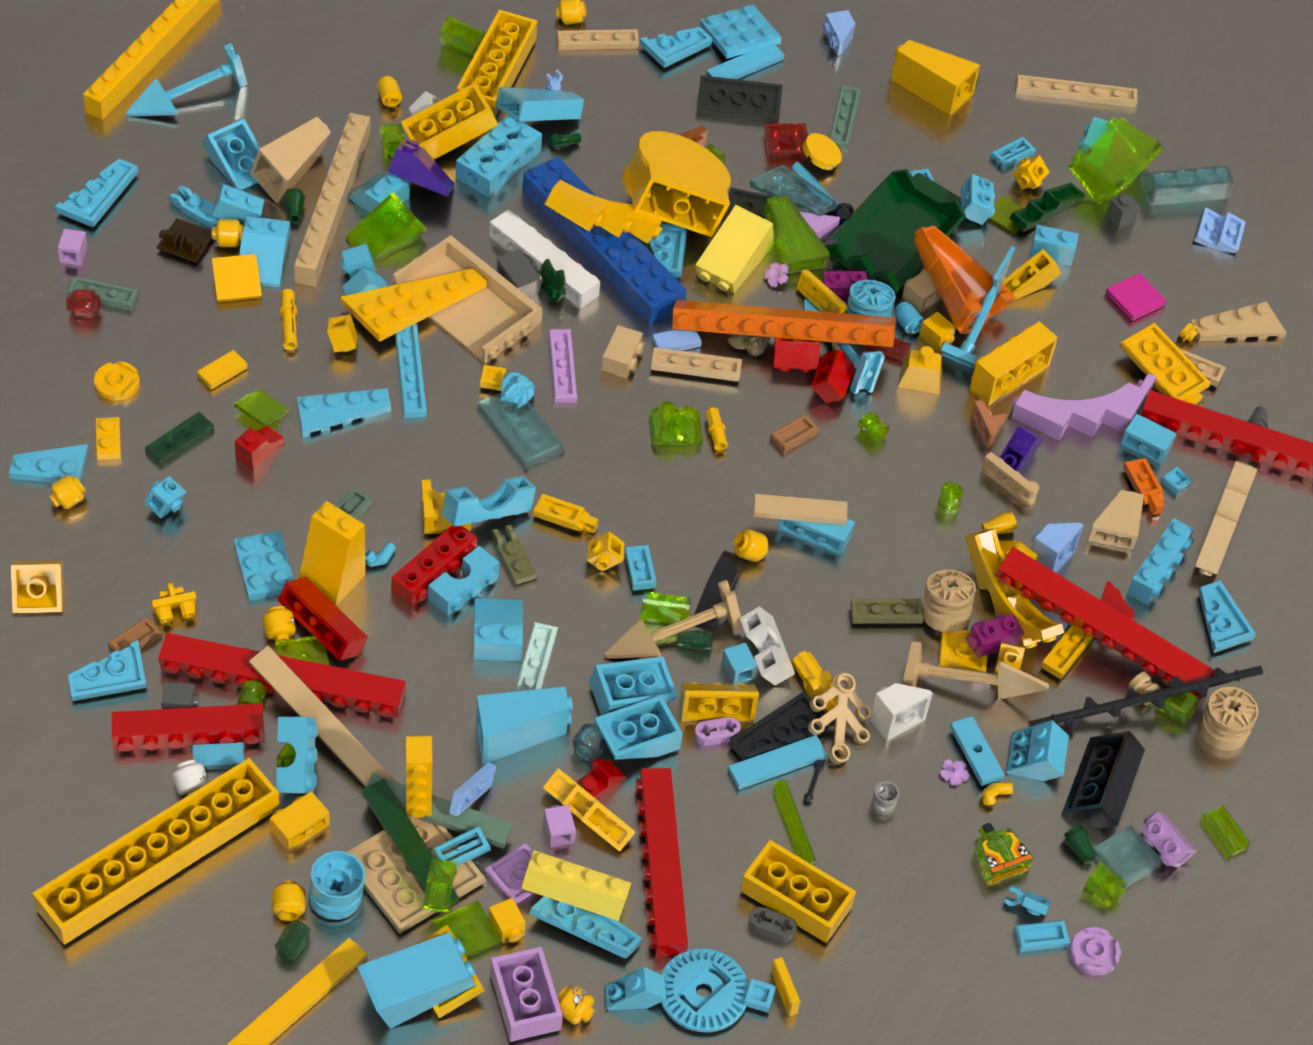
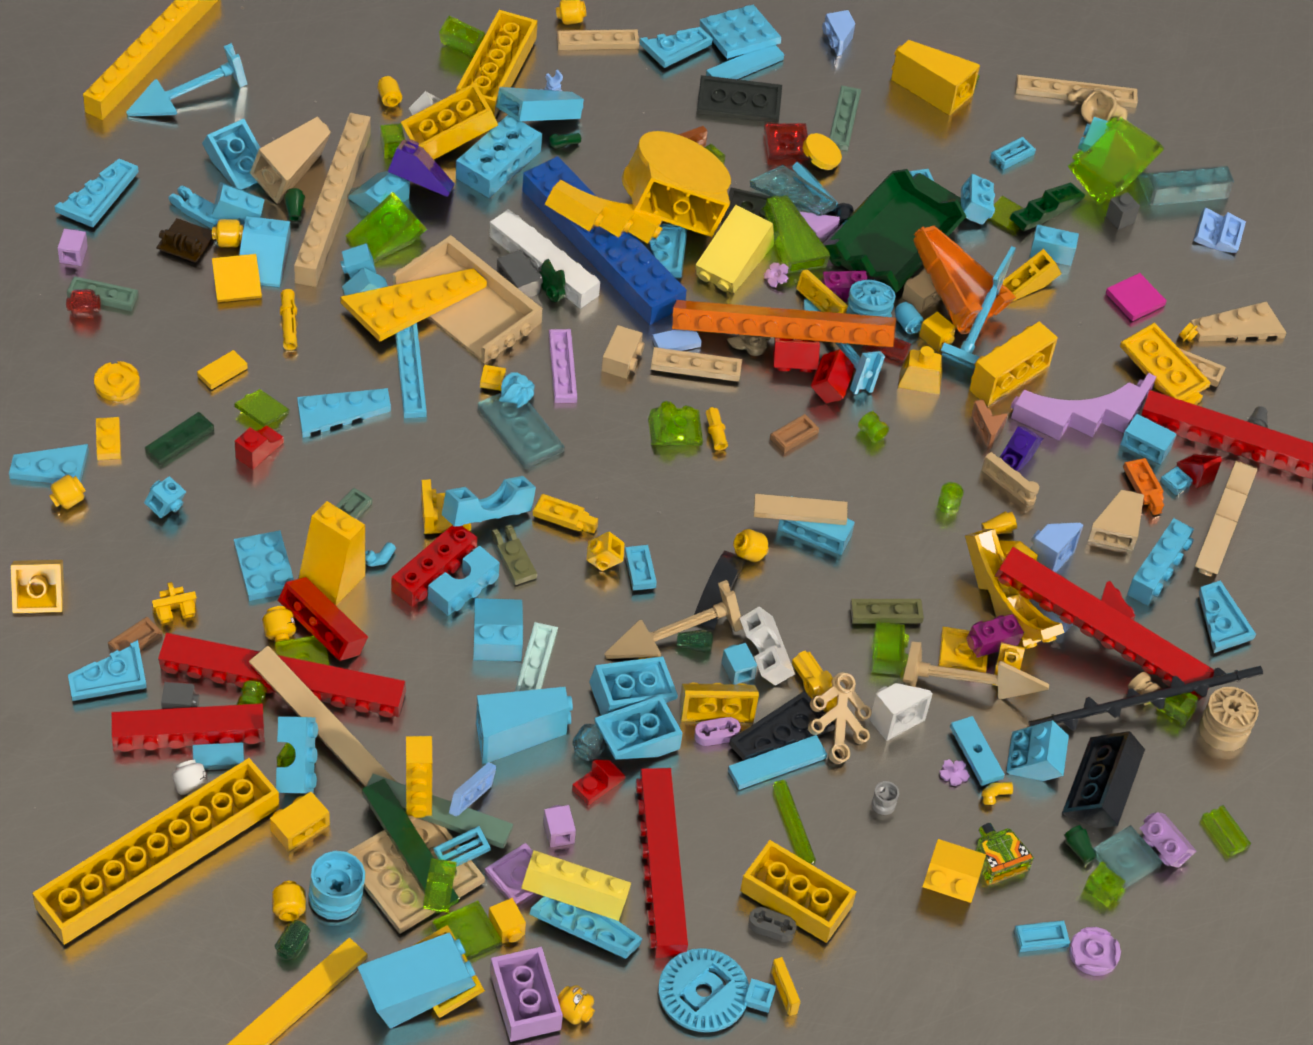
yellow brick [327,314,358,353] -> none
yellow slope [543,768,636,851] -> none
medium azure slope [604,967,666,1010] -> none
clear neon green slope [640,591,691,626] -> none
black hinge [804,759,824,802] -> none
tan wheel [922,570,976,632] -> none
medium azure plate [1004,885,1052,916] -> none
yellow brick [1012,155,1050,189] -> none
yellow plate [1041,624,1094,679] -> none
none -> clear neon green brick [872,621,909,675]
none -> yellow slope [923,839,986,903]
none -> tan piece [1067,88,1128,131]
none -> red slope [1176,454,1222,489]

